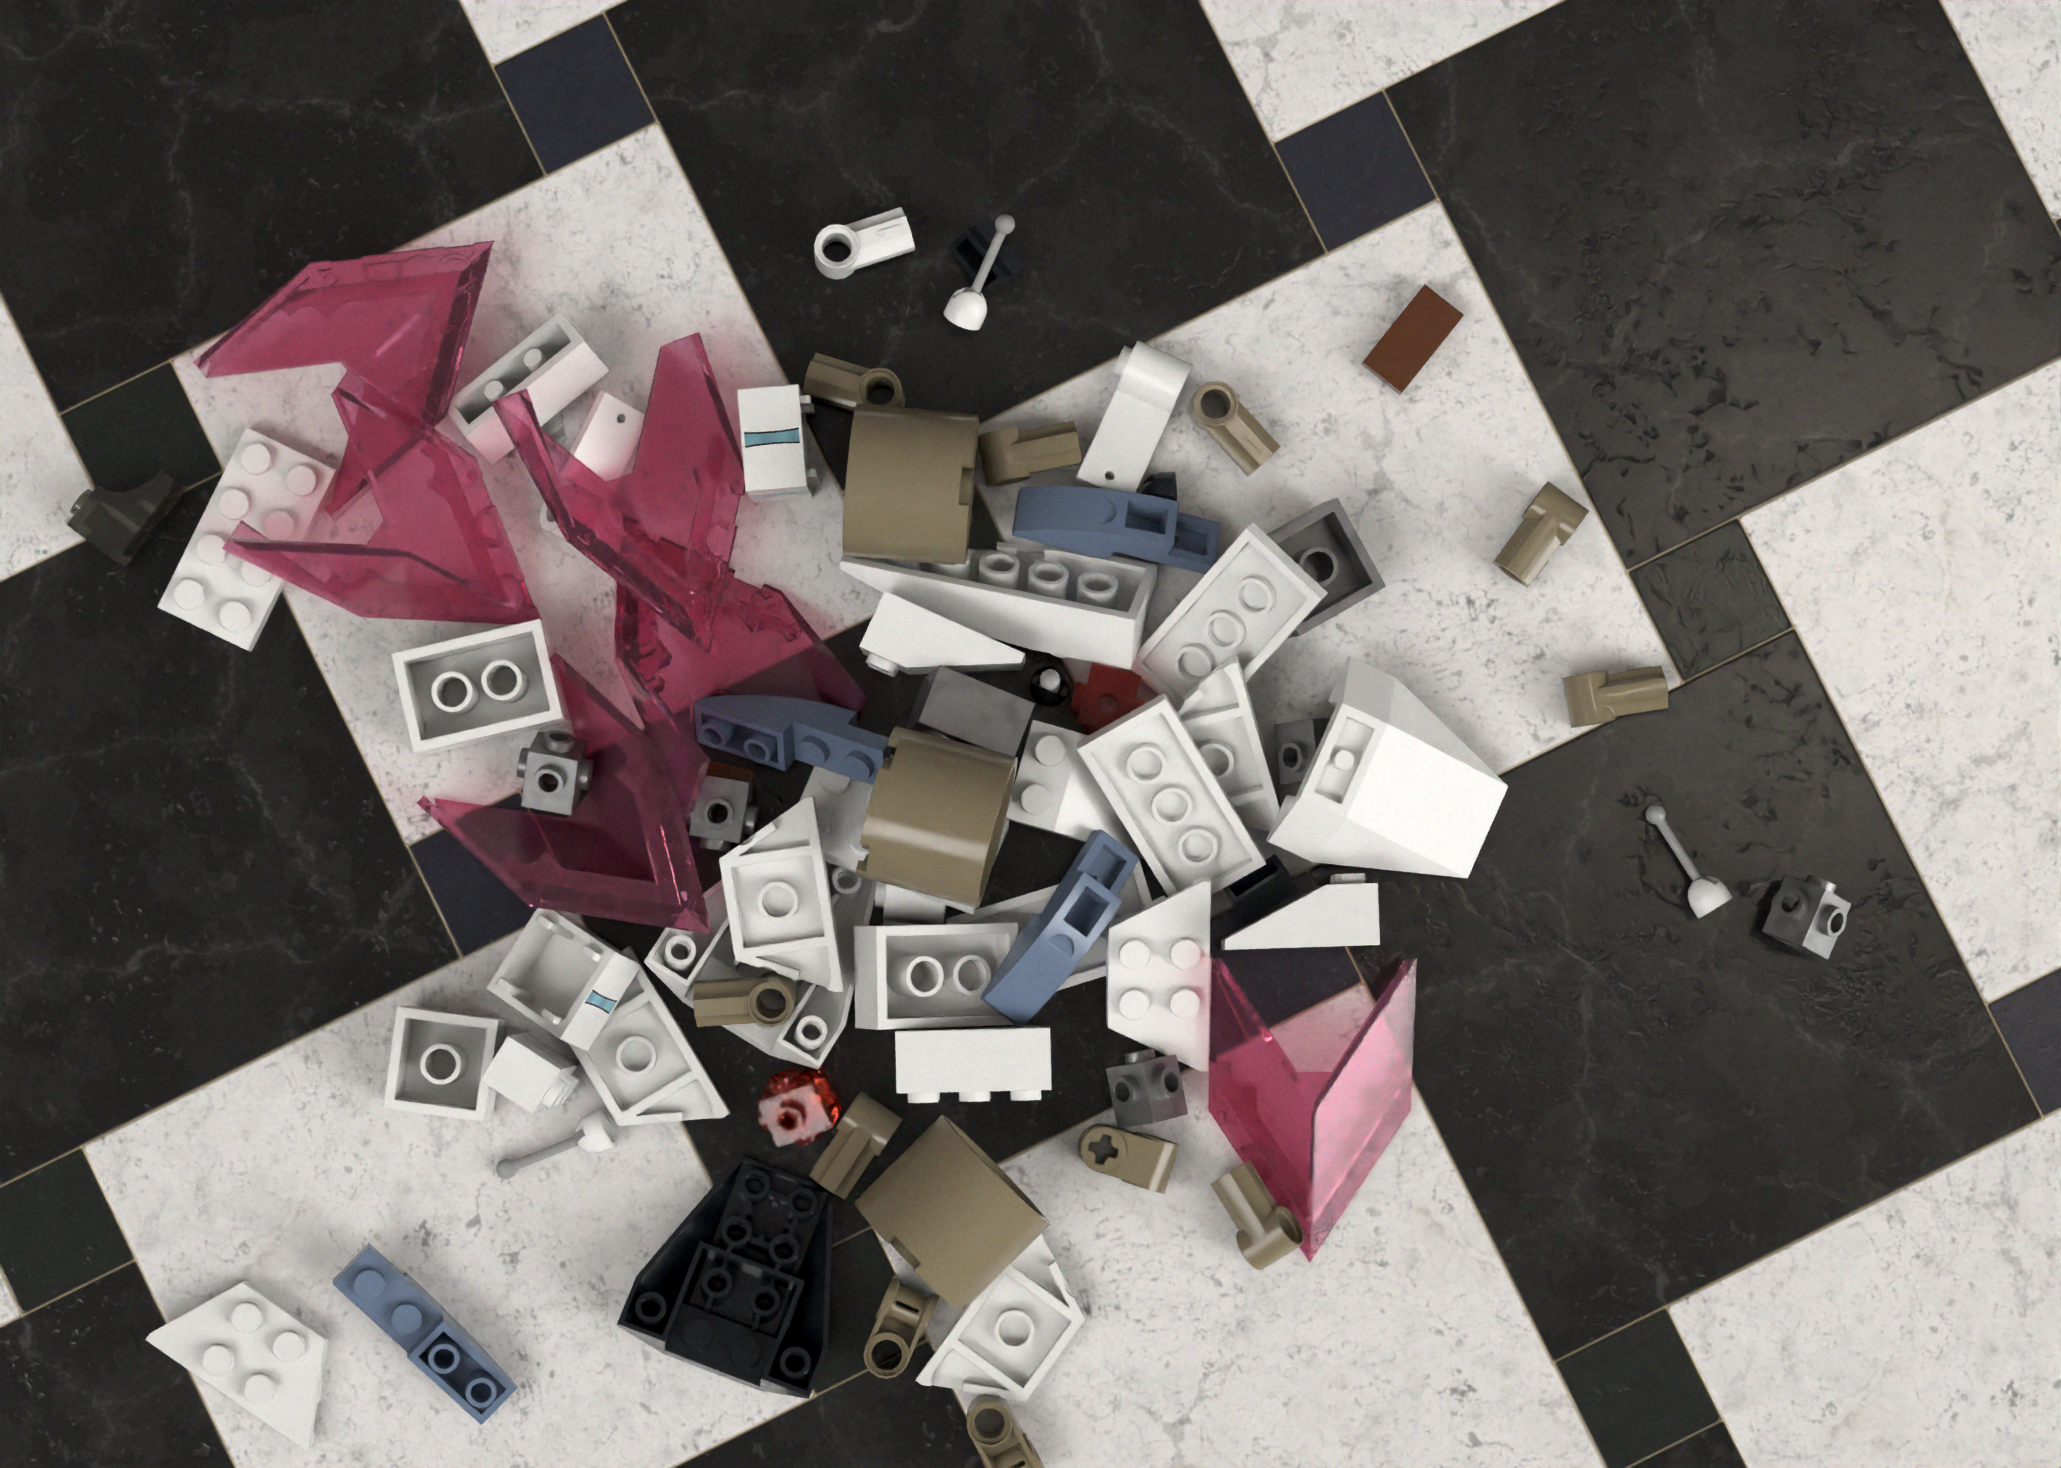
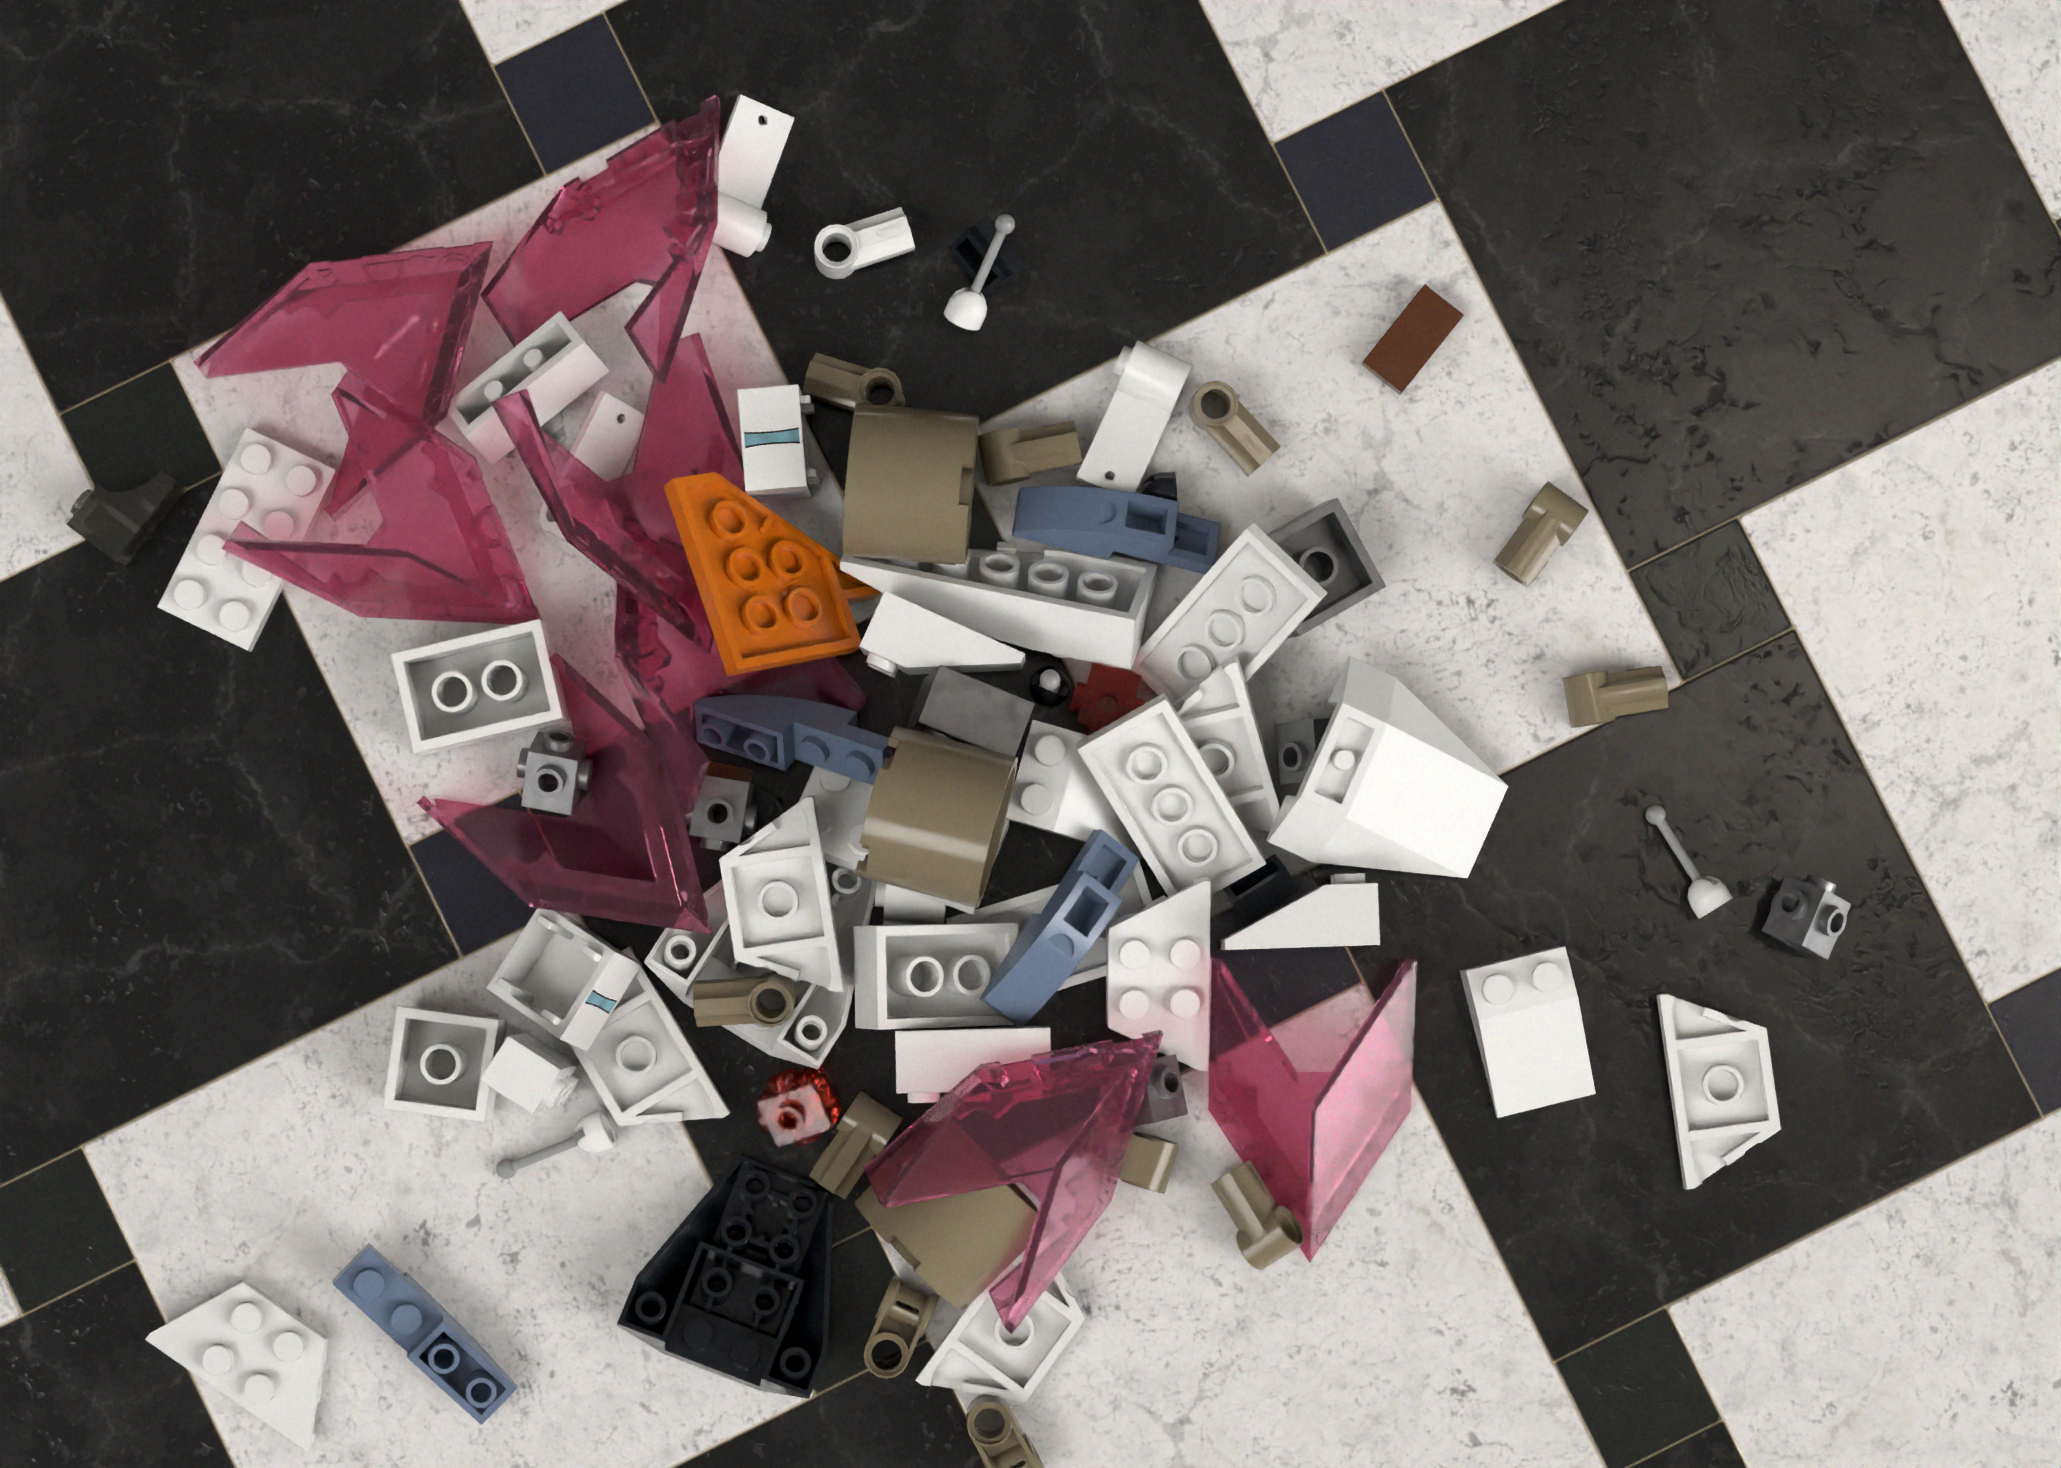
none -> clear pink windscreen [480,94,720,384]
none -> orange wing [663,472,882,677]
none -> white door [691,95,795,257]
none -> clear pink windscreen [863,1030,1163,1334]
none -> white slope [1459,946,1596,1118]
none -> white wing [1656,994,1781,1189]

